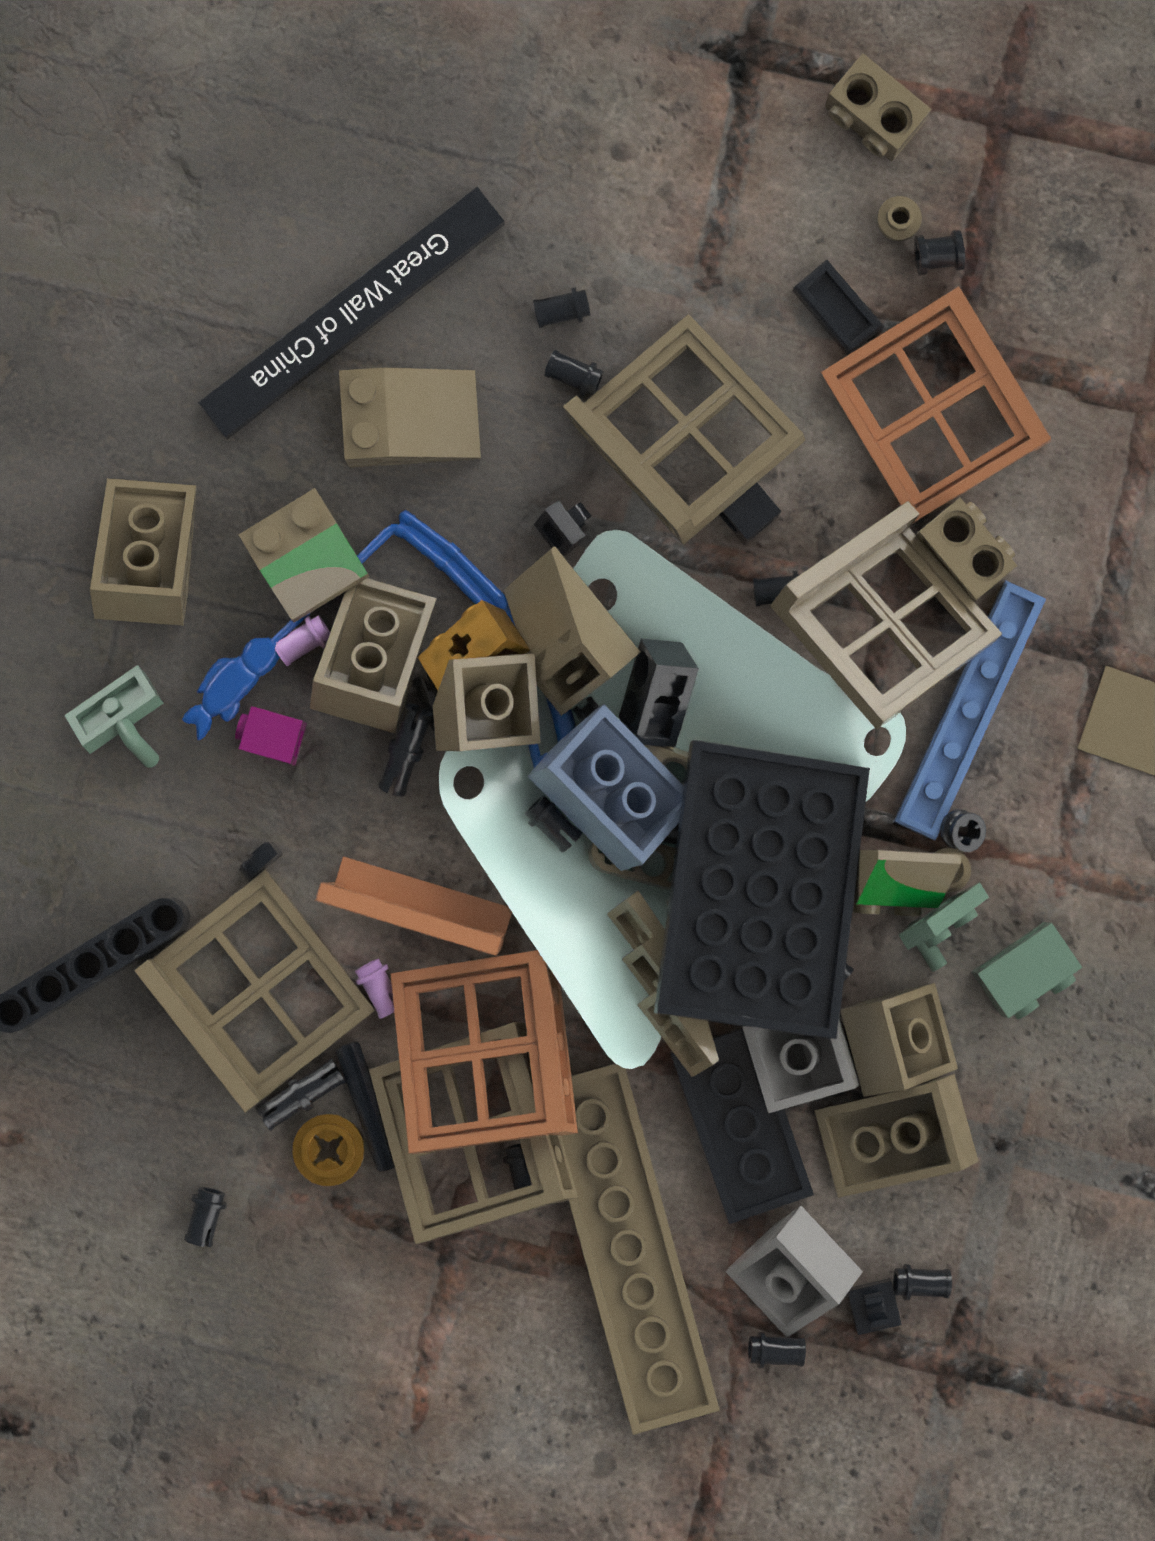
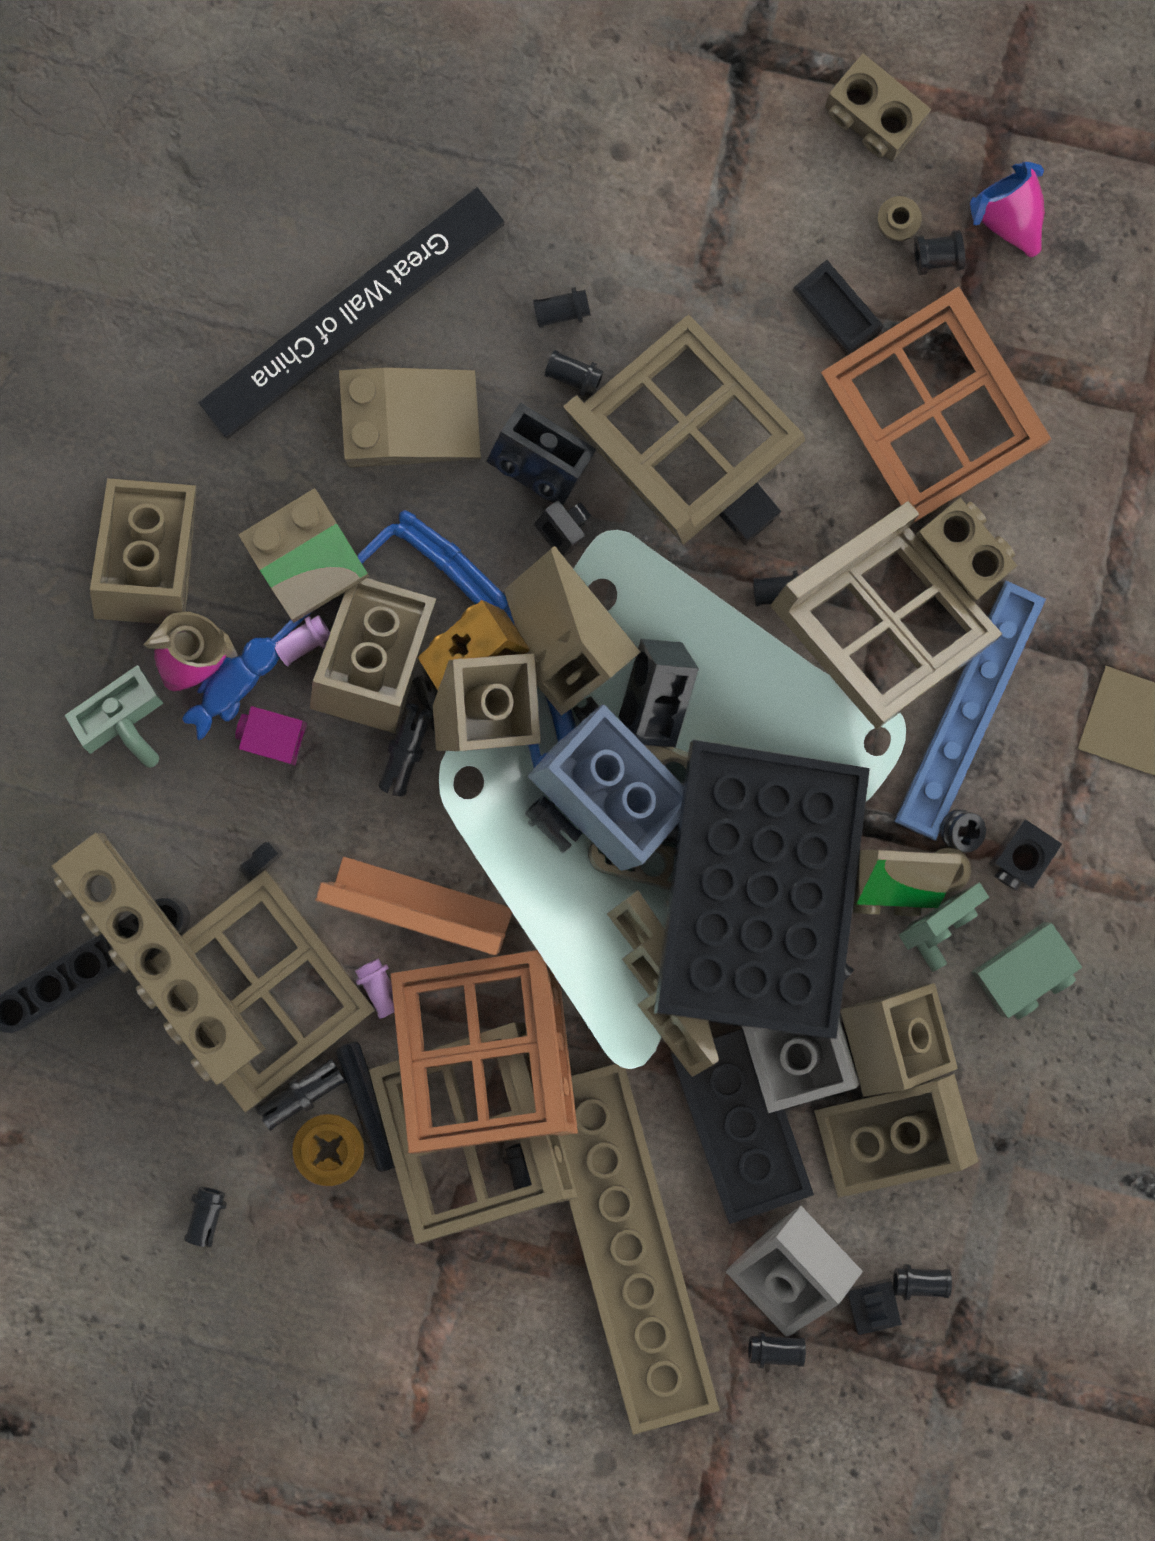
none -> dark tan brick [52,833,266,1085]
none -> dark tan hat [143,612,237,691]
none -> black brick [486,402,597,506]
none -> dark pink hat [969,162,1045,257]
none -> black brick [989,819,1062,891]

